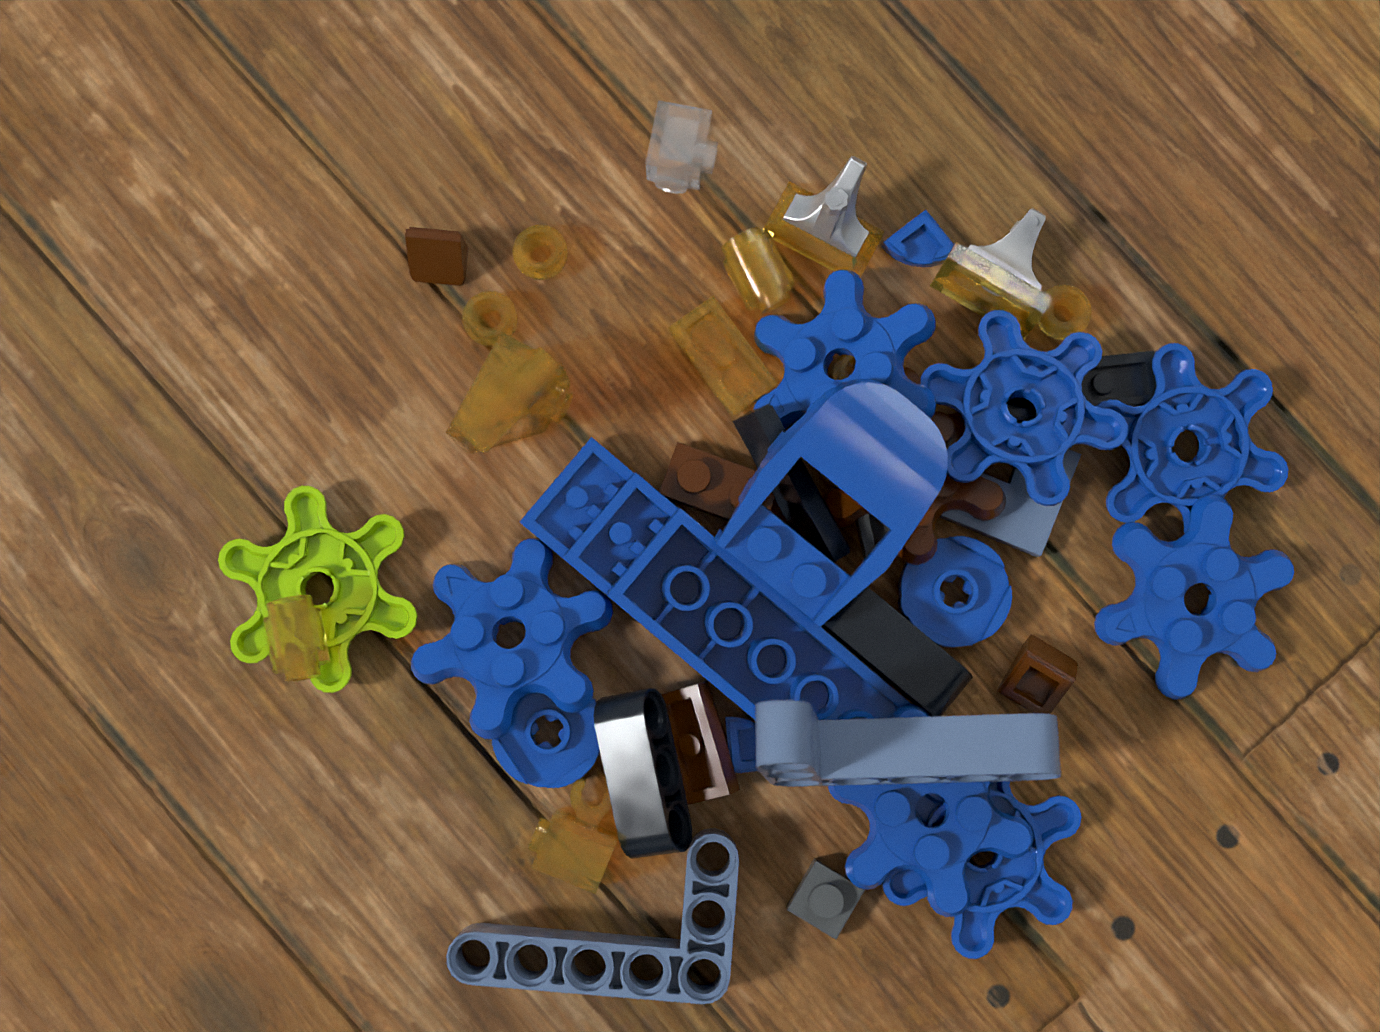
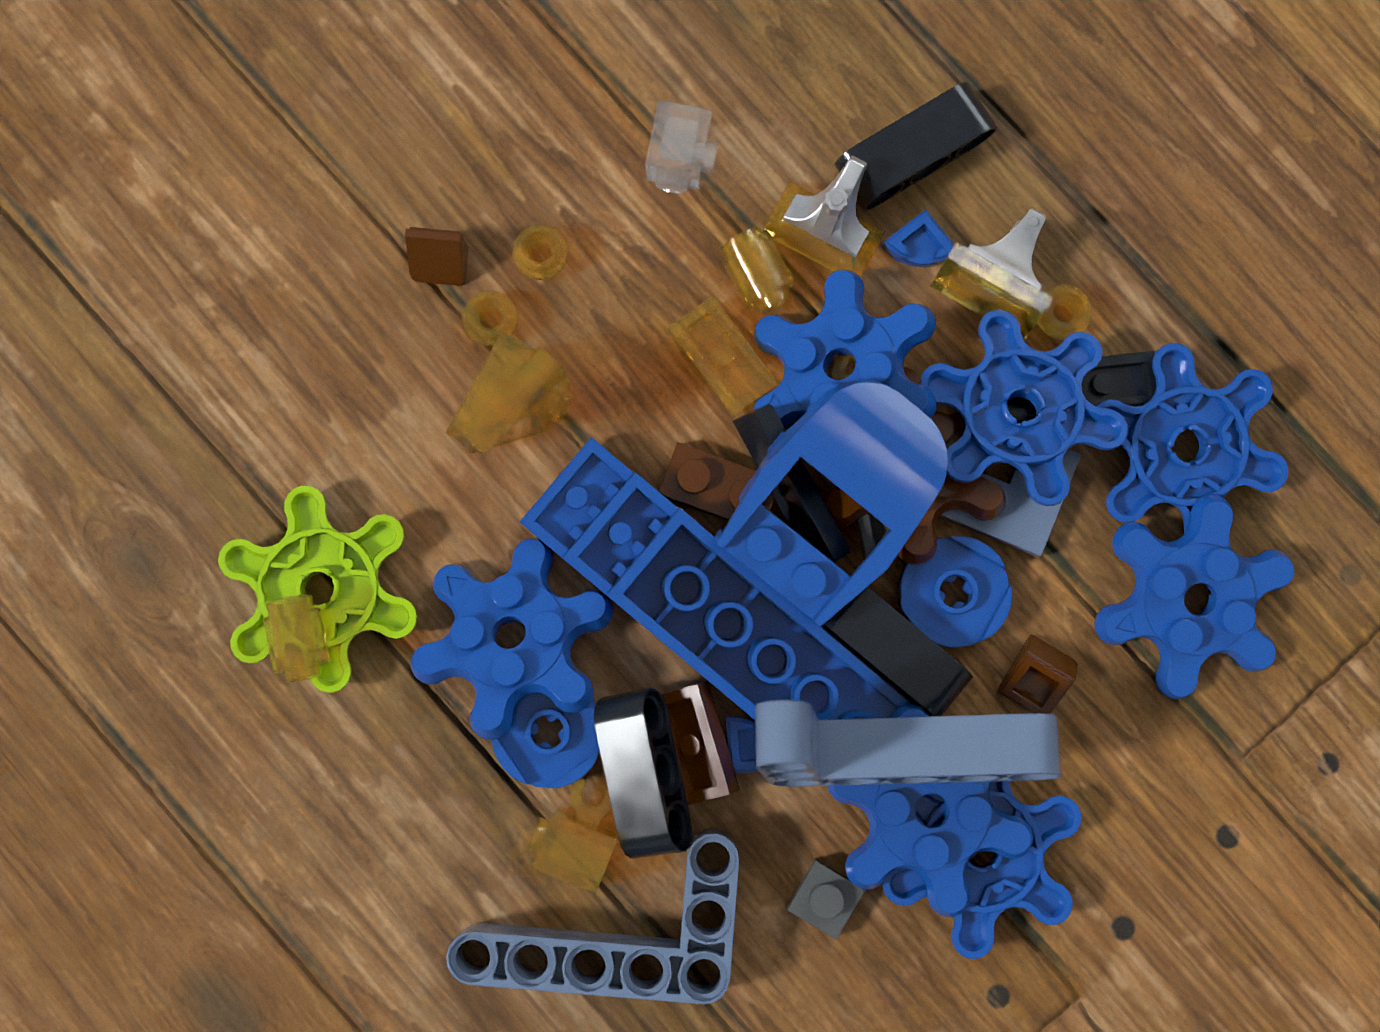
none -> black beam [835,82,997,211]

